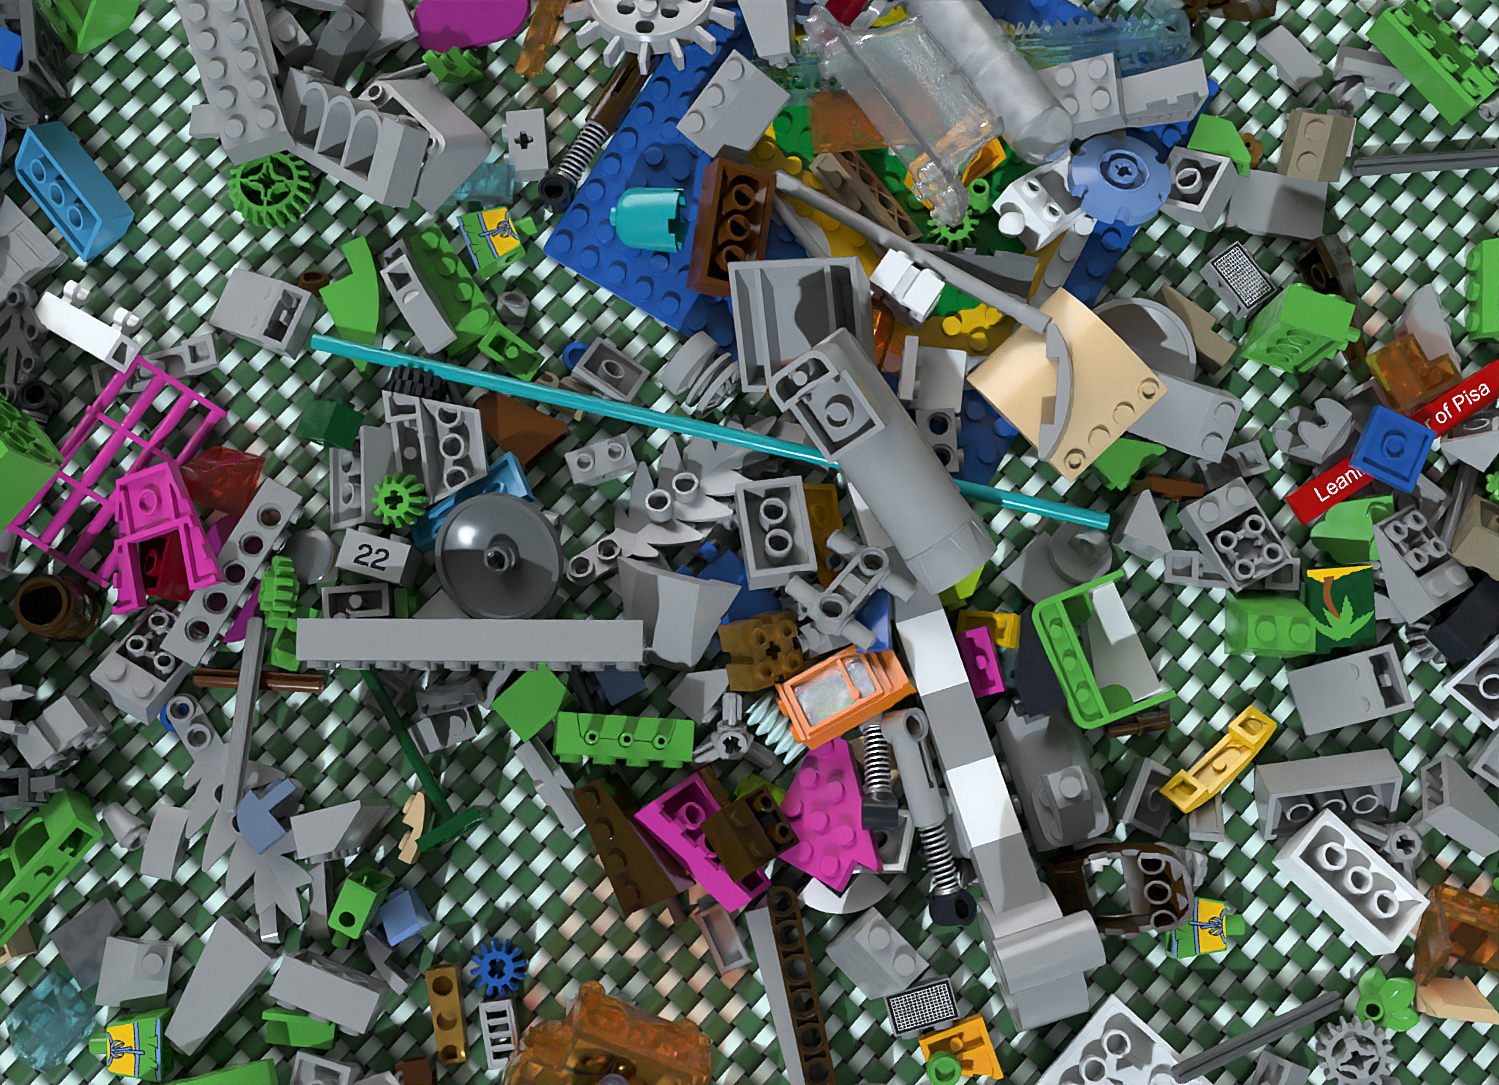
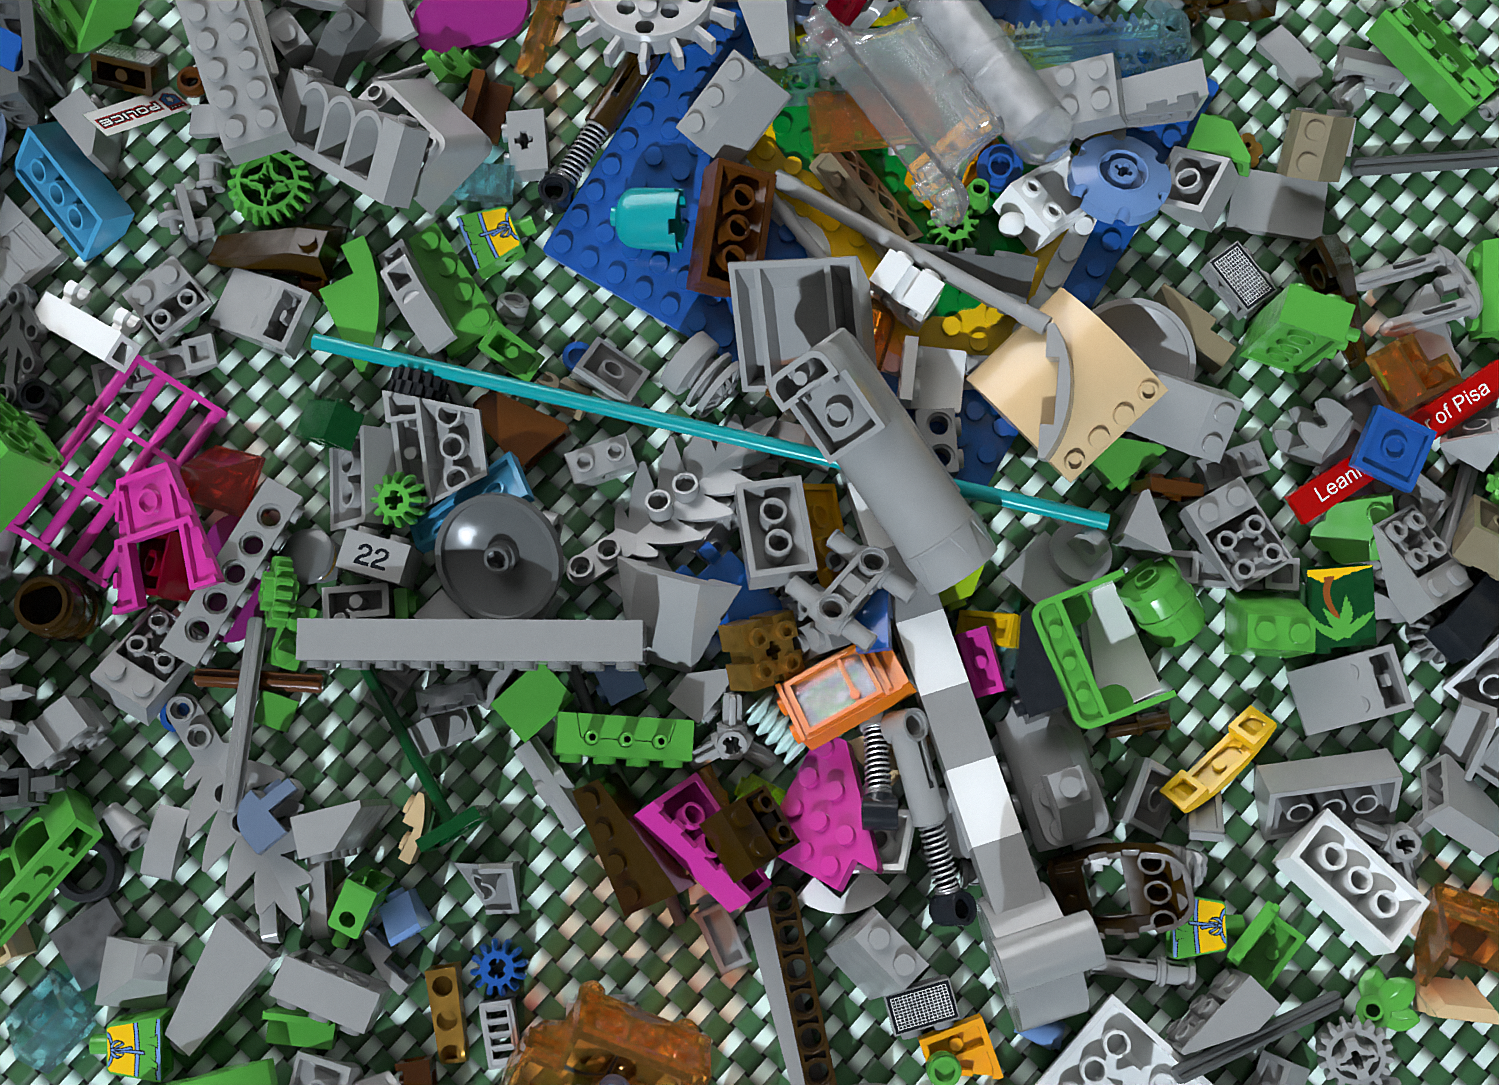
none -> light grey slope [49,87,123,180]
none -> black tyre [56,838,125,902]
none -> white sticker [82,87,192,137]
none -> dark brown brick [90,40,169,97]
none -> light grey slope [122,255,213,344]
none -> light grey hips [157,183,215,249]
none -> reddish brown plate [177,66,205,98]
none -> light grey bush [196,154,225,193]
none -> dark brown wedge [207,223,347,281]
none -> bright green slope [254,690,300,733]
none -> light grey slope [454,861,520,915]
none -> reddish brown panel [461,68,515,146]
none -> blue plate [976,144,1023,193]
none -> medium blue cone [1014,1021,1066,1050]
none -> light grey pin [1089,954,1196,990]
none -> bright green piece [1116,555,1206,648]
none -> light grey slope [1164,968,1281,1055]
none -> bright green plate [1226,900,1306,991]
none -> light grey piece [1355,246,1483,337]
none -> light grey panel [1439,697,1497,781]

